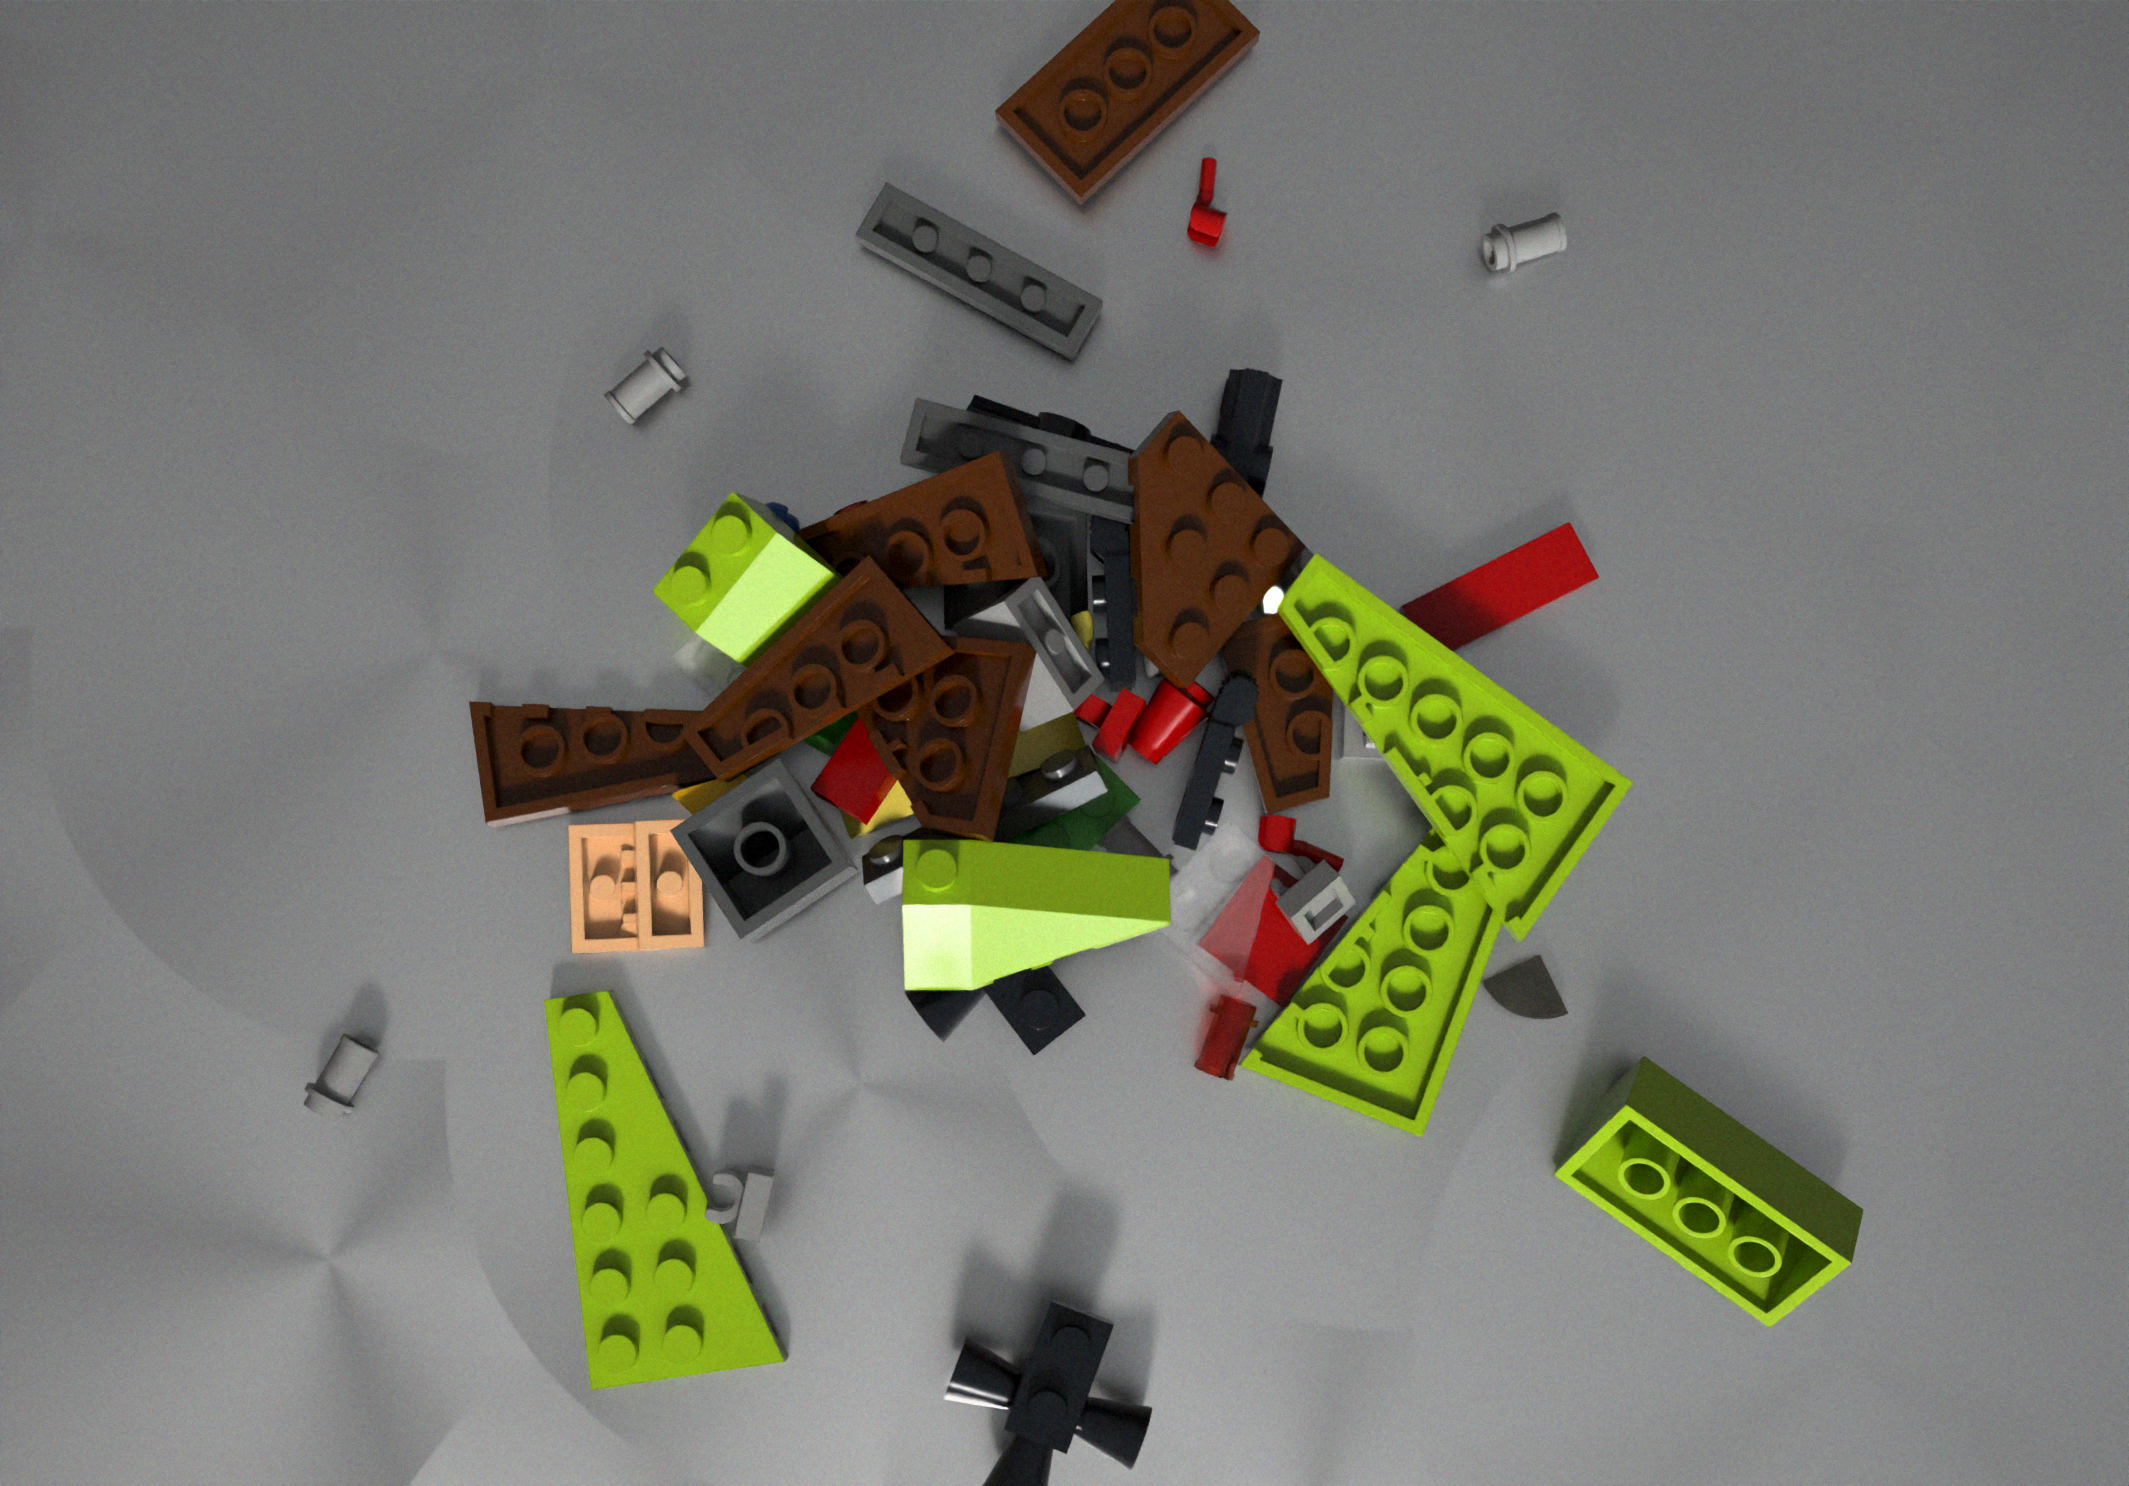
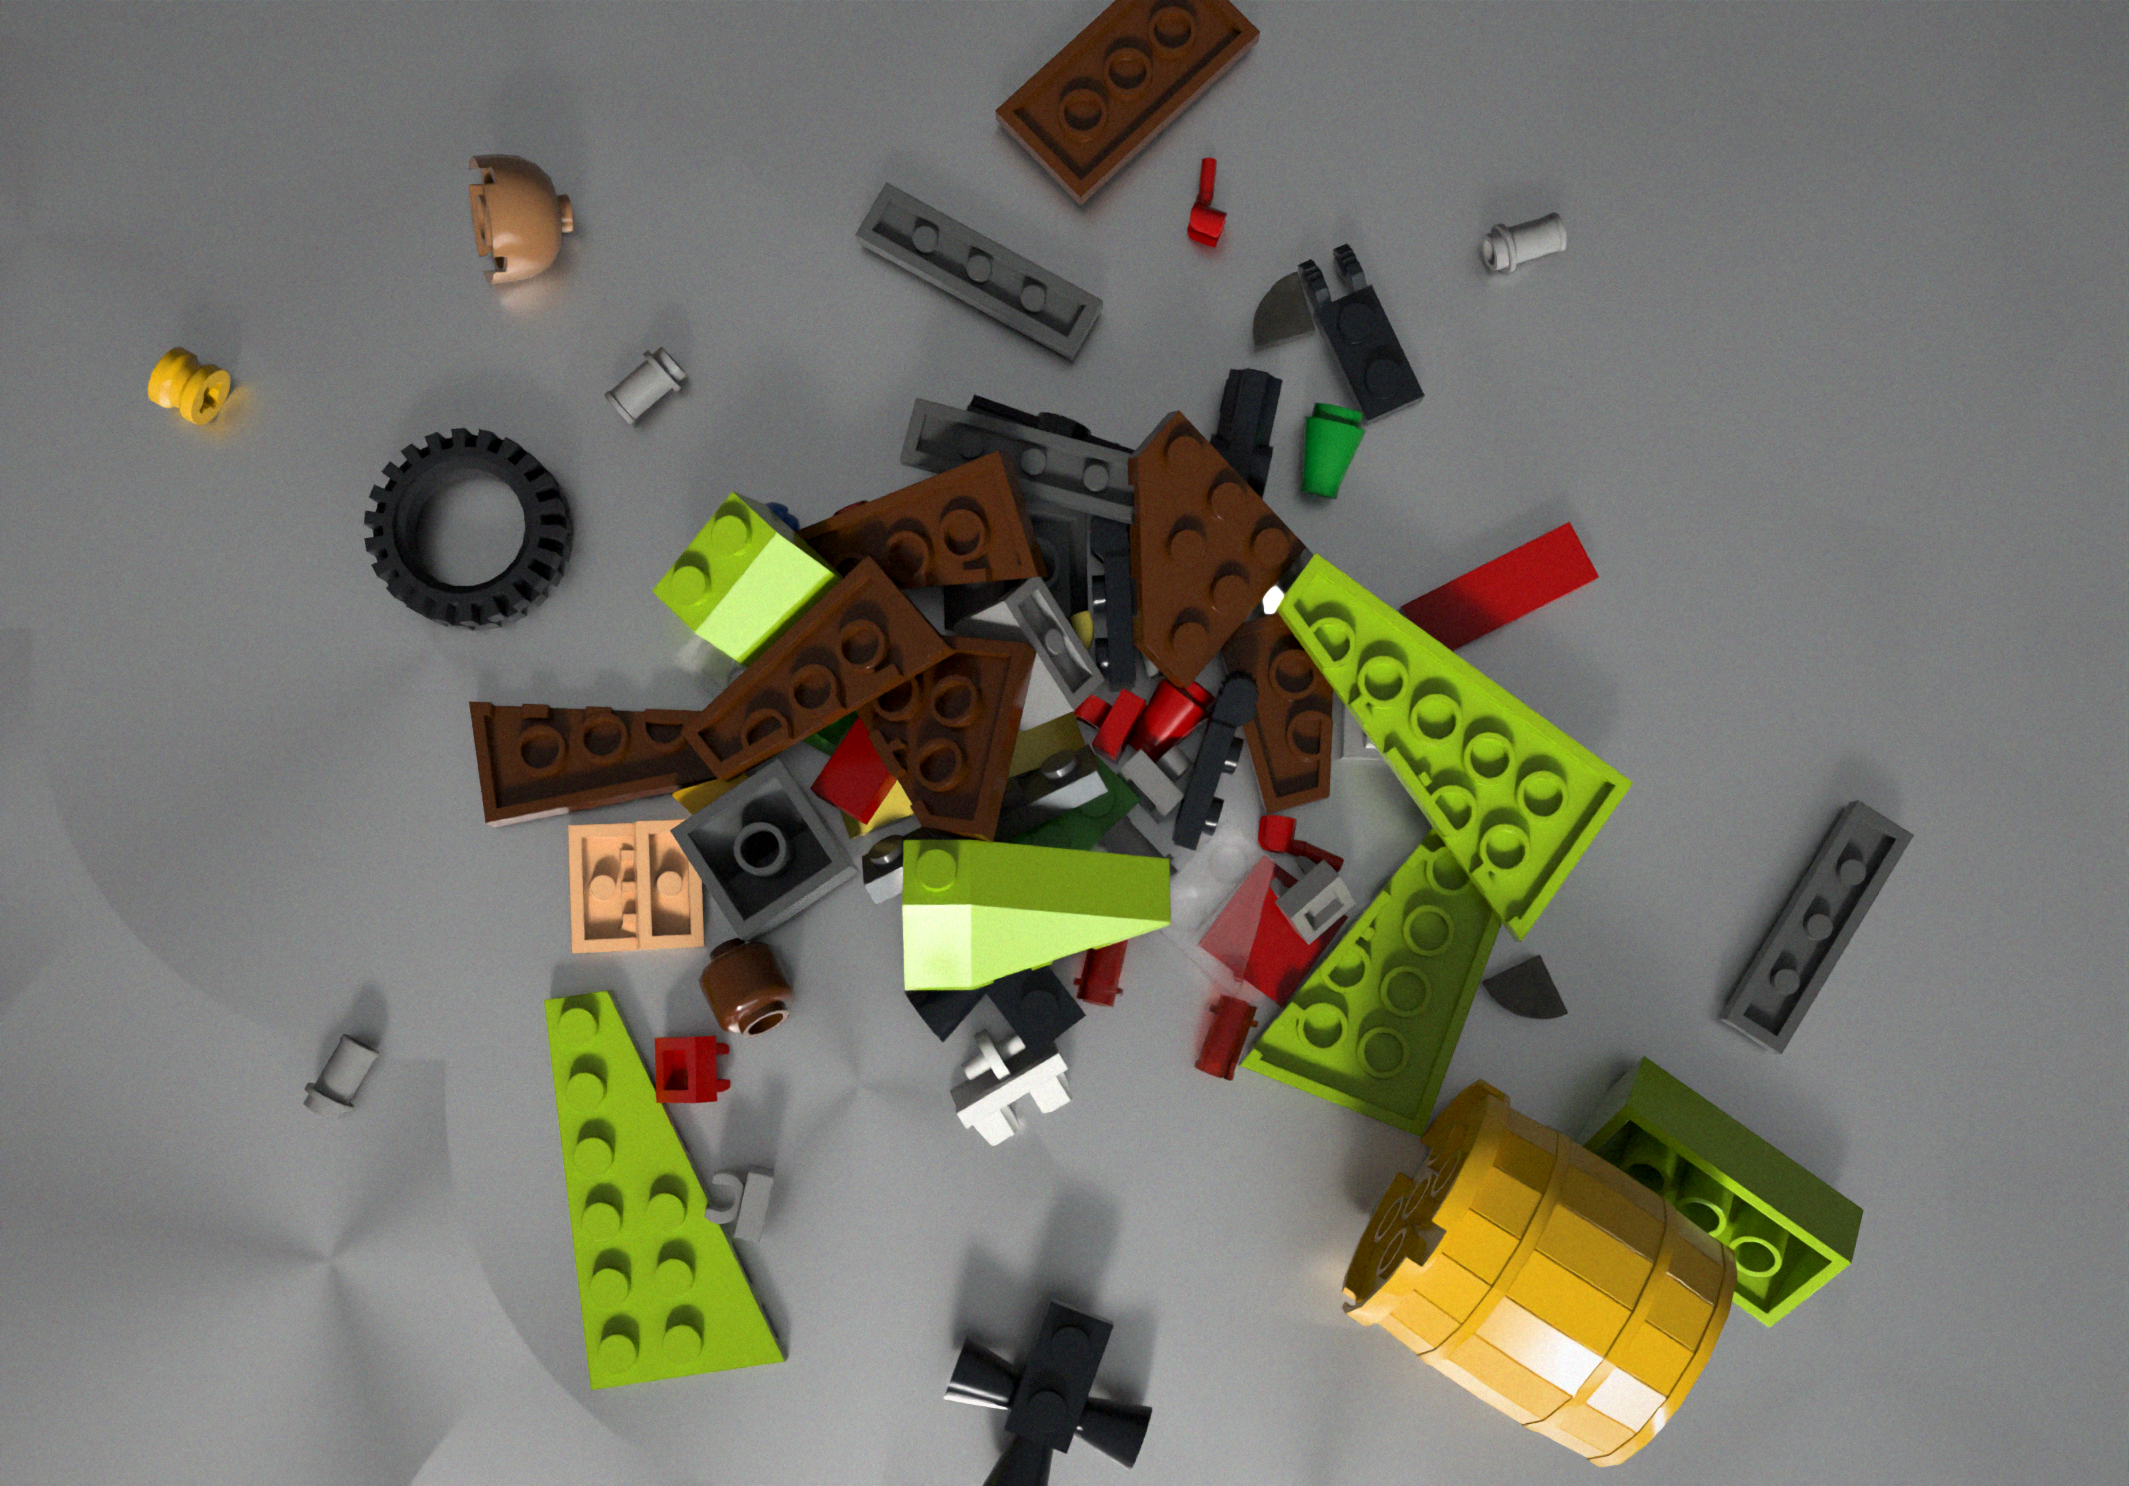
none -> yellow wheel [148,347,231,426]
none -> black tyre [364,428,573,631]
none -> medium nougat cylinder [469,154,573,284]
none -> red tile [655,1036,730,1103]
none -> reddish brown head [699,938,795,1038]
none -> white hips [950,1029,1073,1146]
none -> clear red pin [1073,939,1129,1008]
none -> light grey tile [1117,745,1193,824]
none -> clear smoke tile [1251,271,1315,352]
none -> black hinge [1298,243,1425,426]
none -> green cone [1300,403,1366,499]
none -> yellow piece [1342,1078,1738,1467]
none -> dark grey plate [1718,800,1914,1054]

